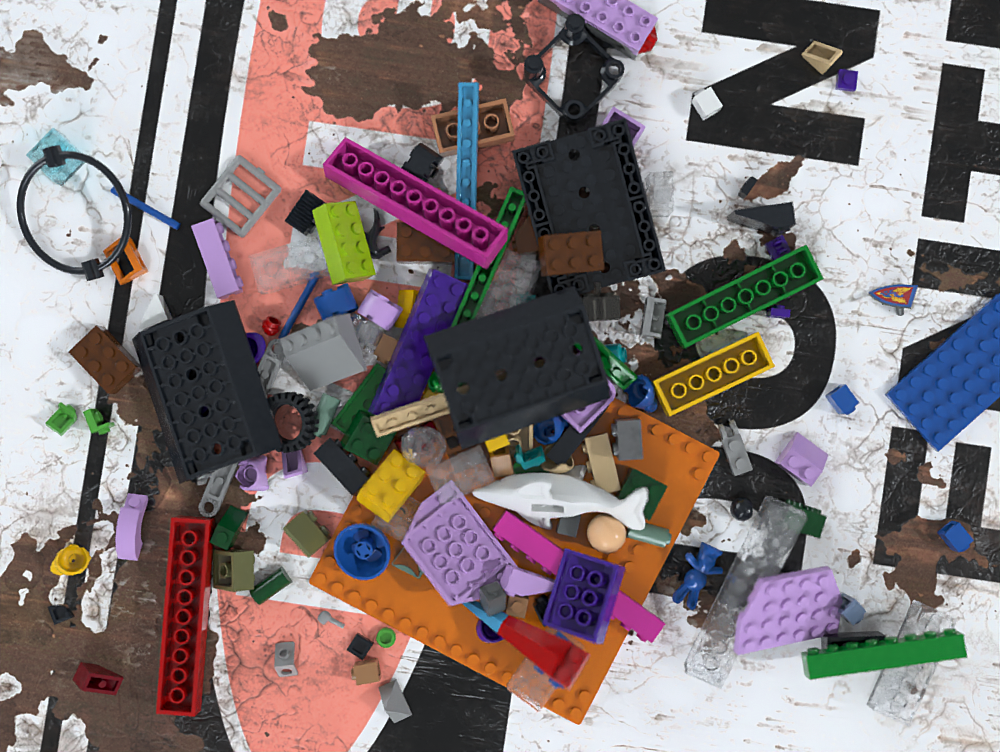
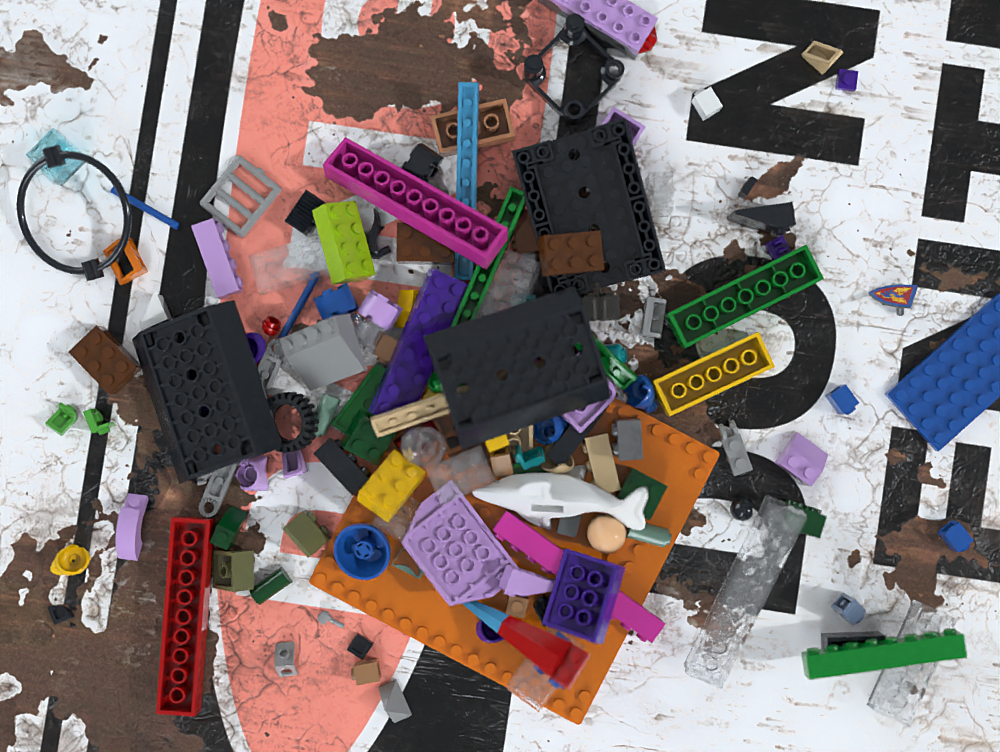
dark red slope [72,662,124,696] -> none
bright green tile [376,627,396,648] -> none
dark grey brick [480,581,506,617] -> none
blue animal [672,542,723,610] -> none
lavender plate [734,566,843,655] -> none
dark purple plate [766,305,791,319] -> none

